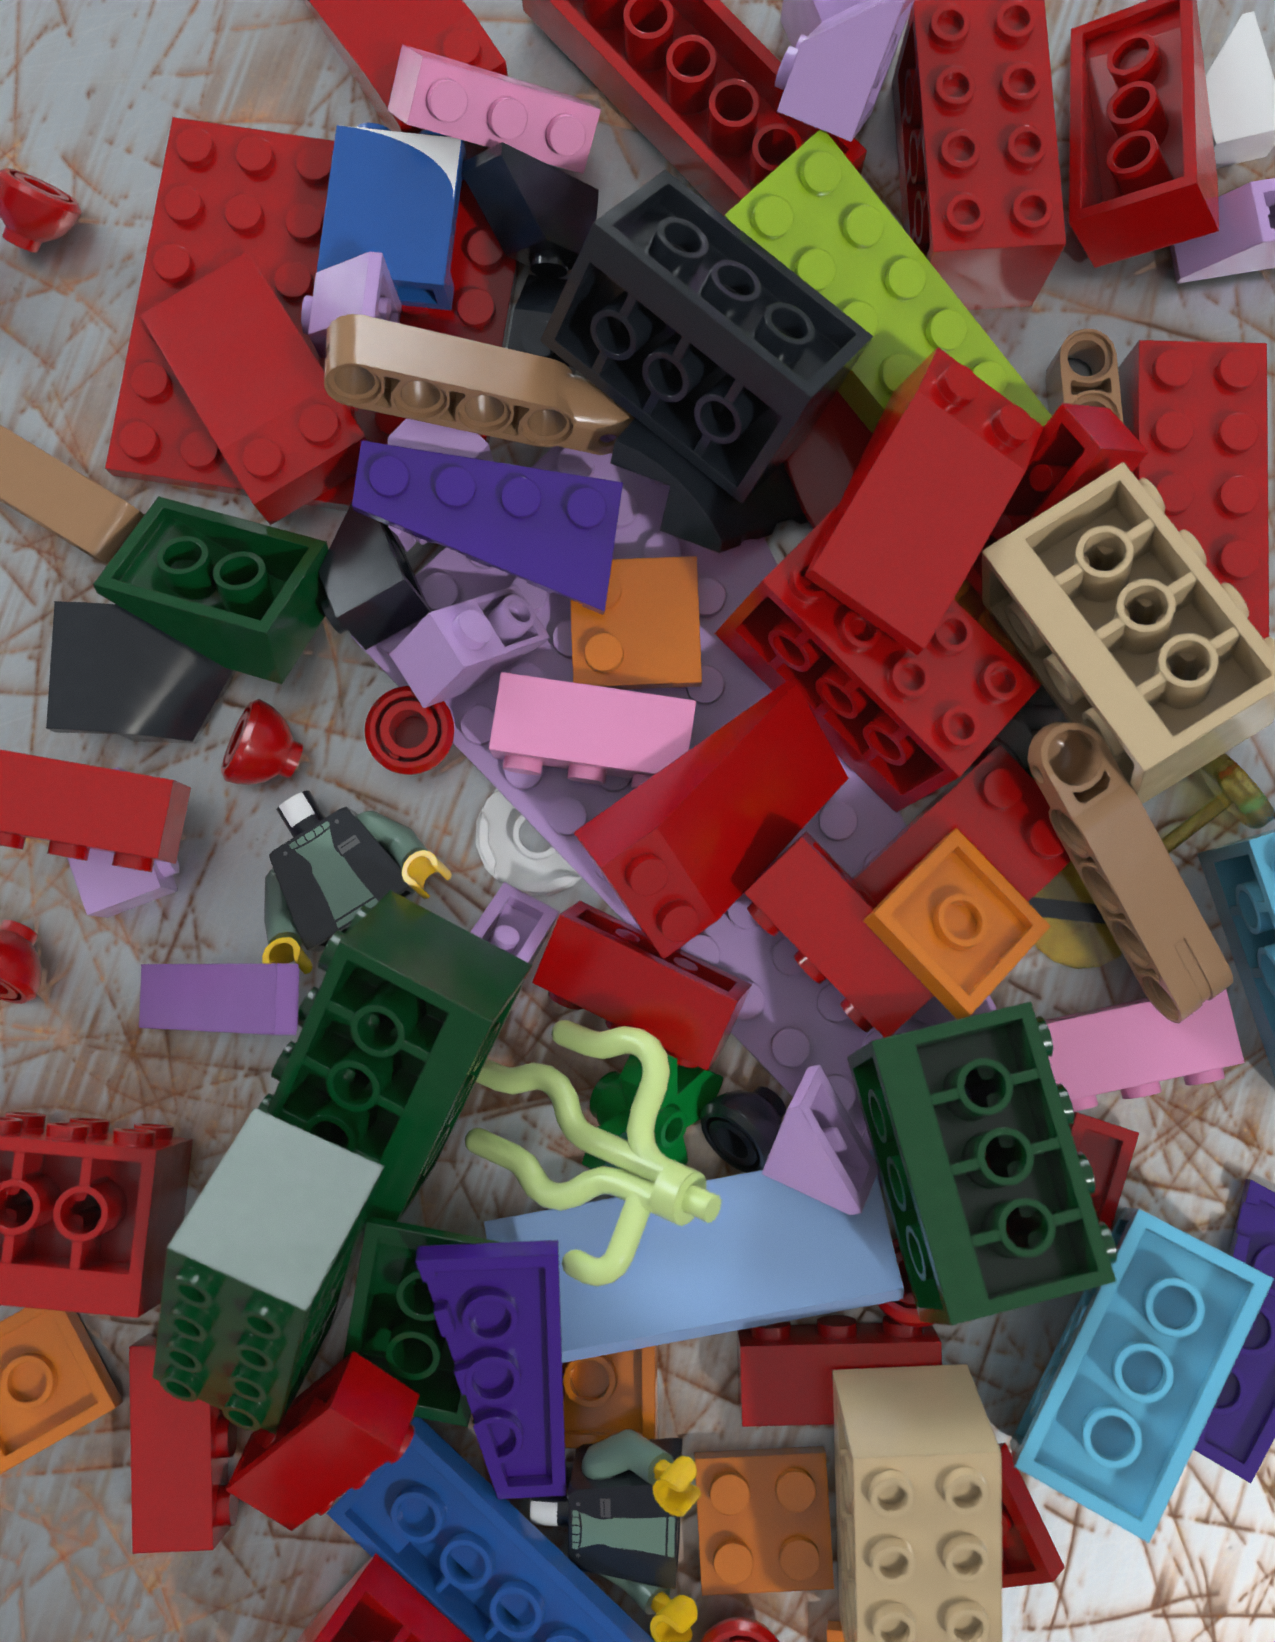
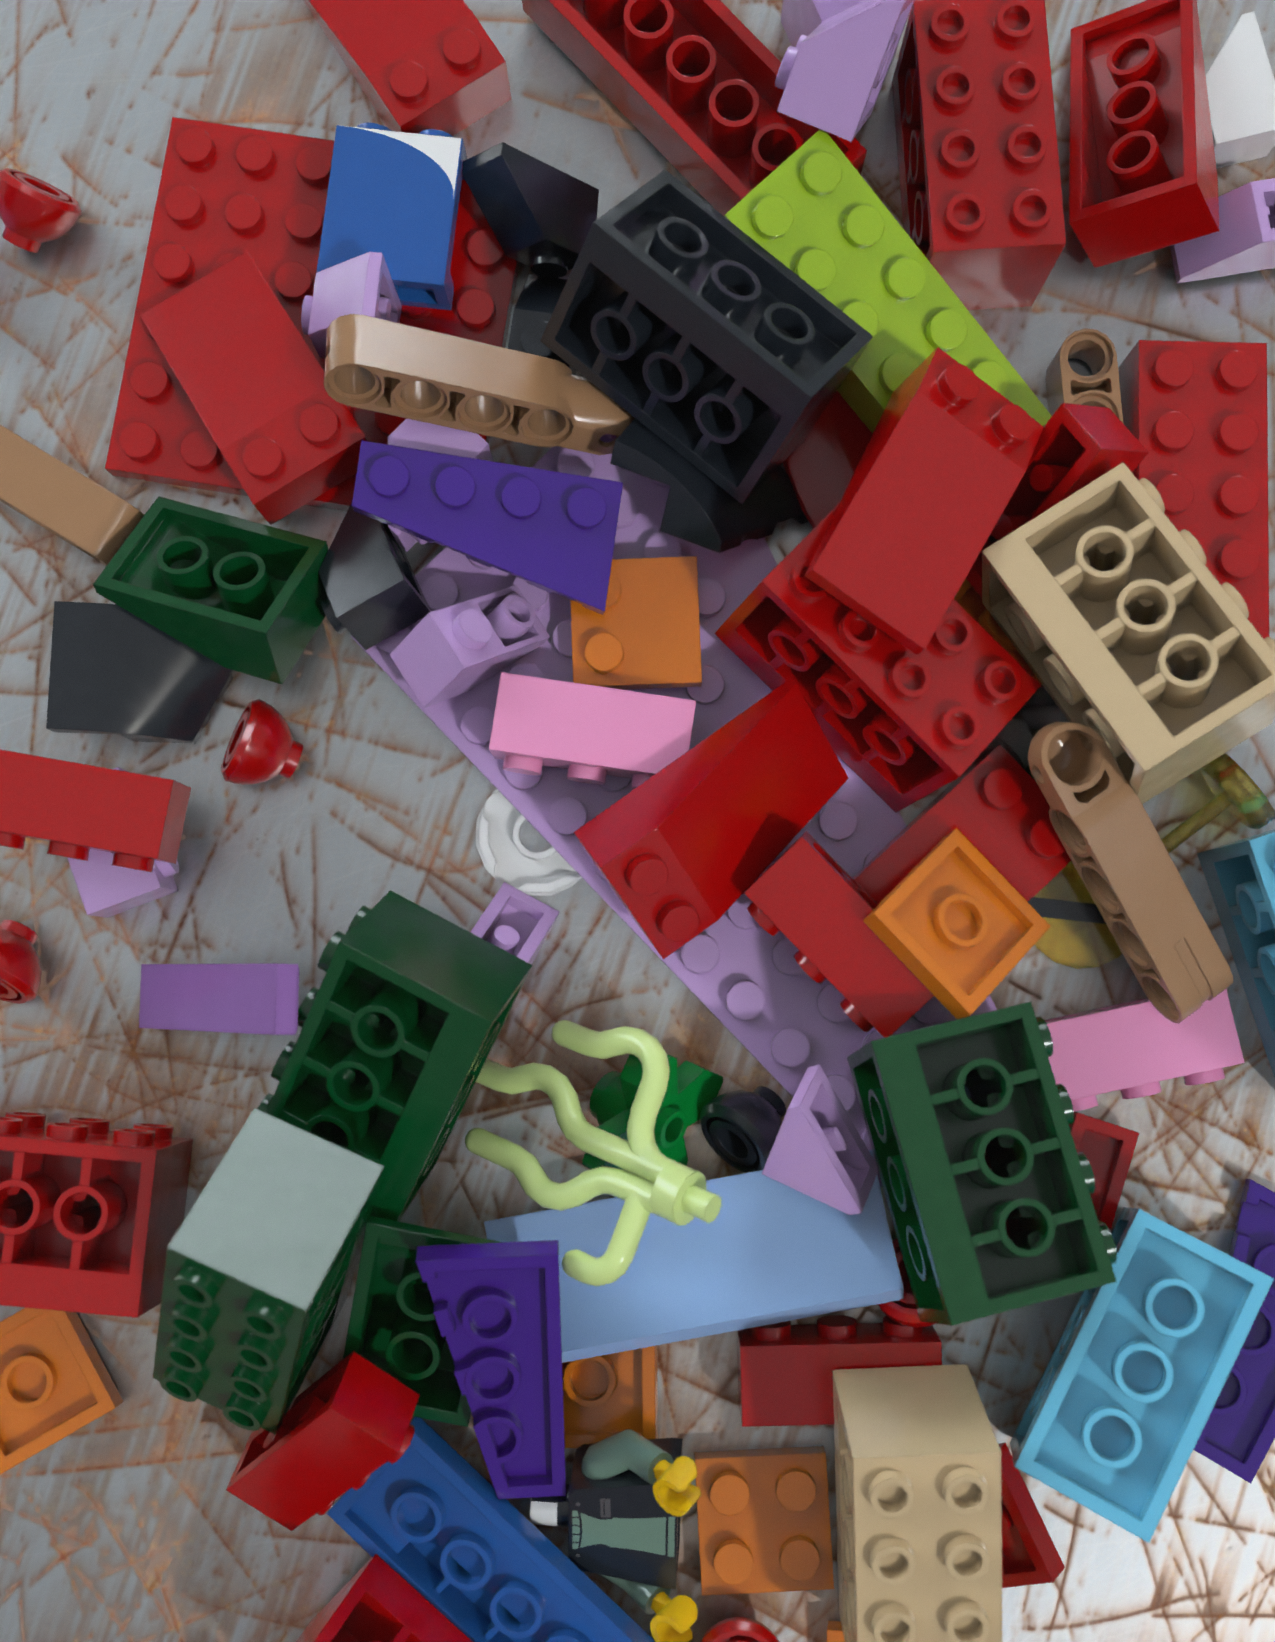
red brick [129,1333,239,1554] -> none
torso [262,790,452,975] -> none
red brick [365,686,455,775] -> none
bright pink brick [387,44,601,174] -> none
red brick [532,901,752,1070] -> none

